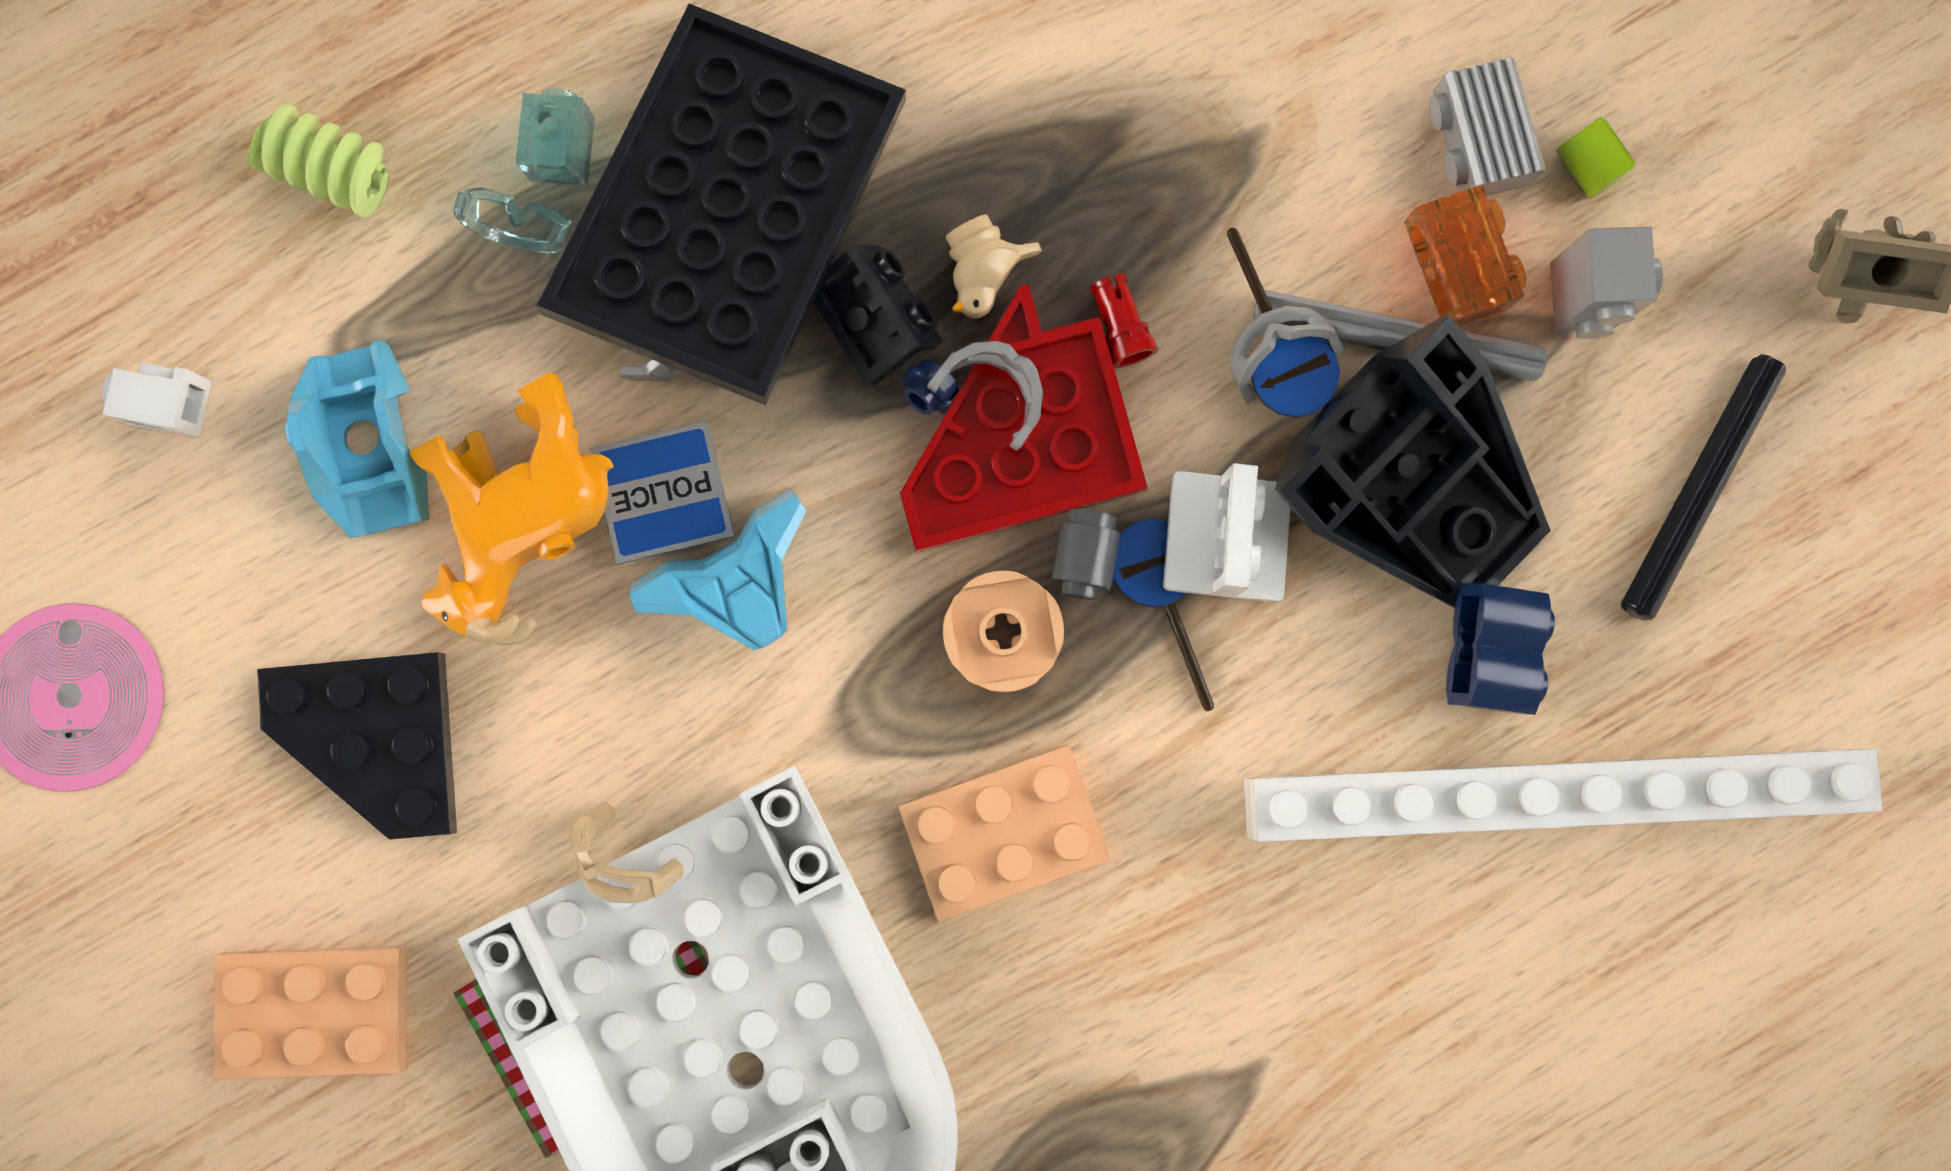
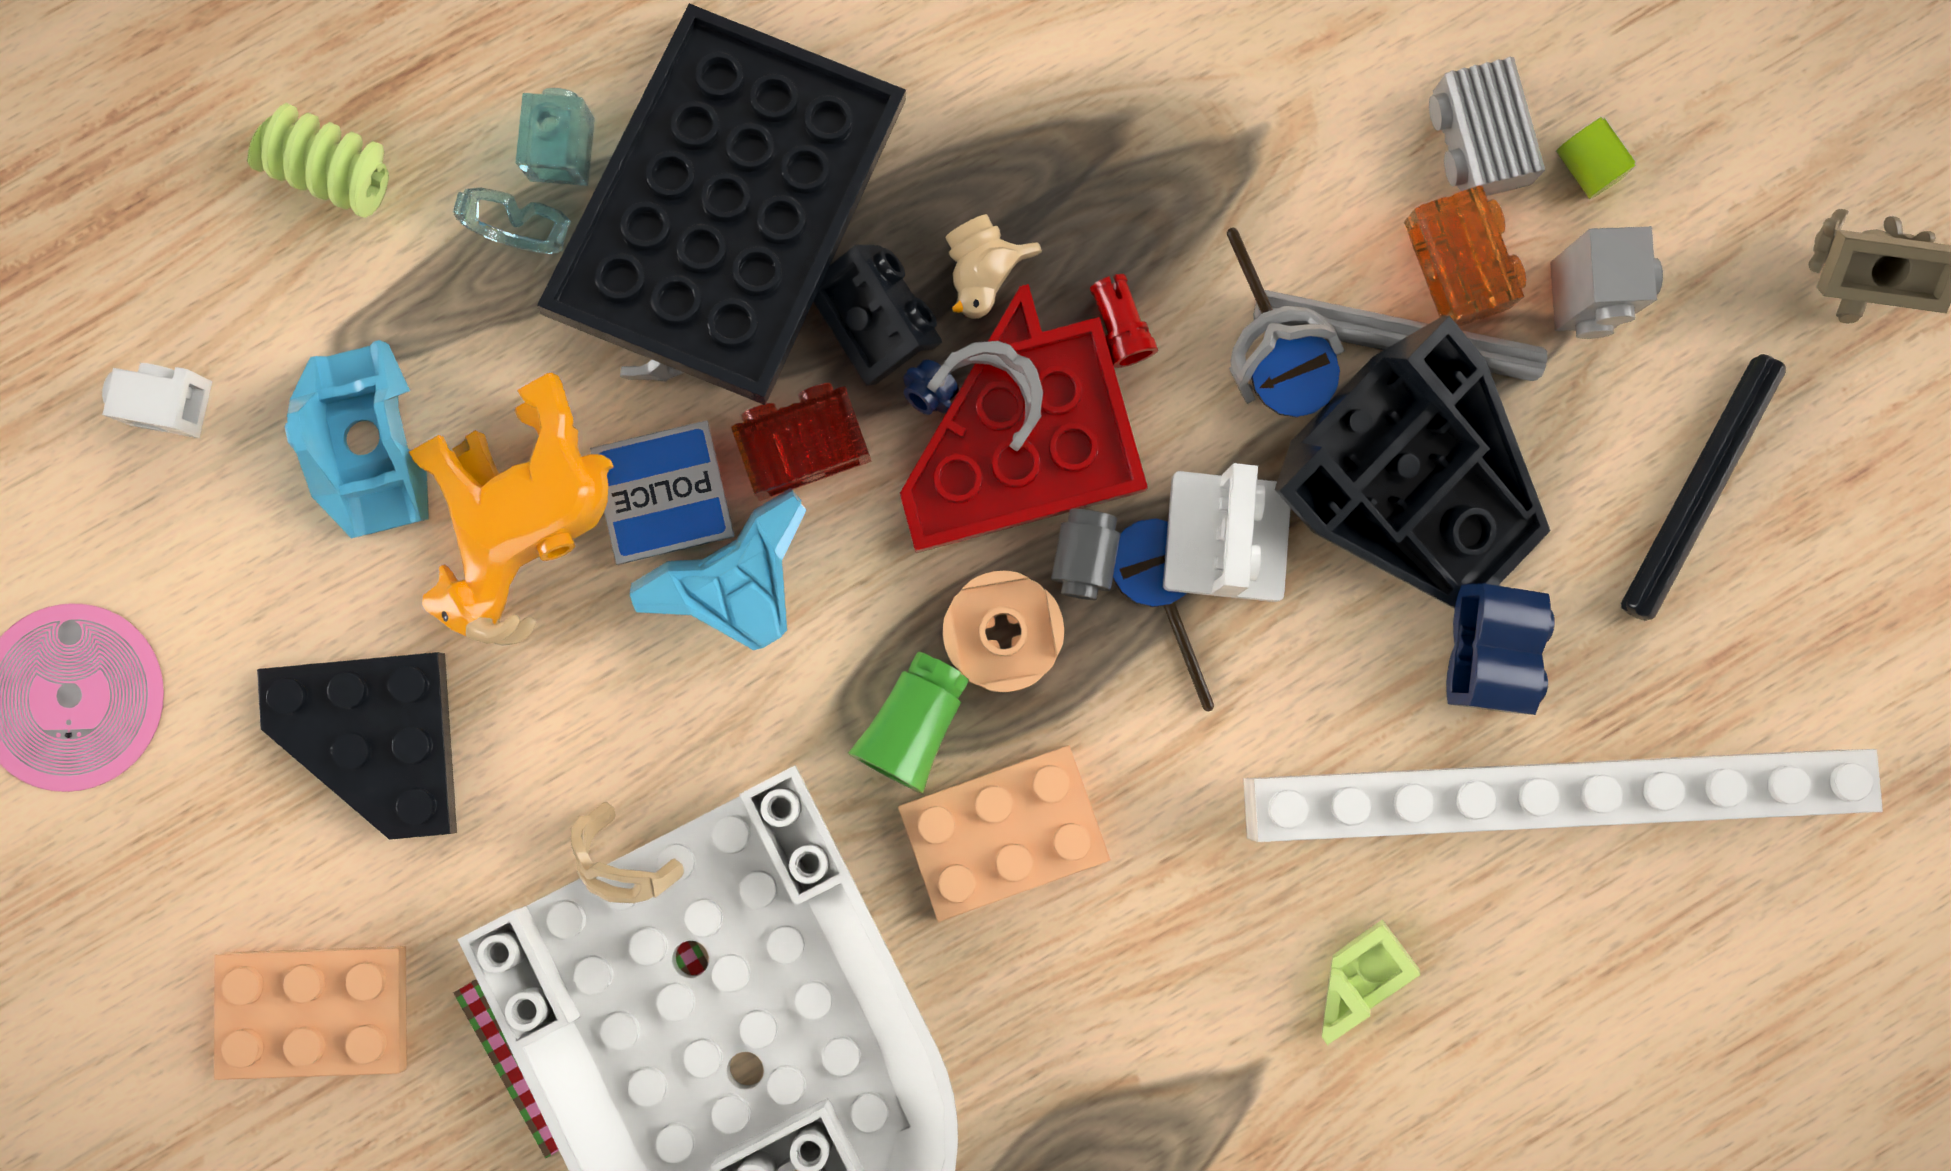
none -> clear red brick [731,383,872,501]
none -> bright green plant [848,652,969,794]
none -> yellowish green slope [1322,920,1420,1045]

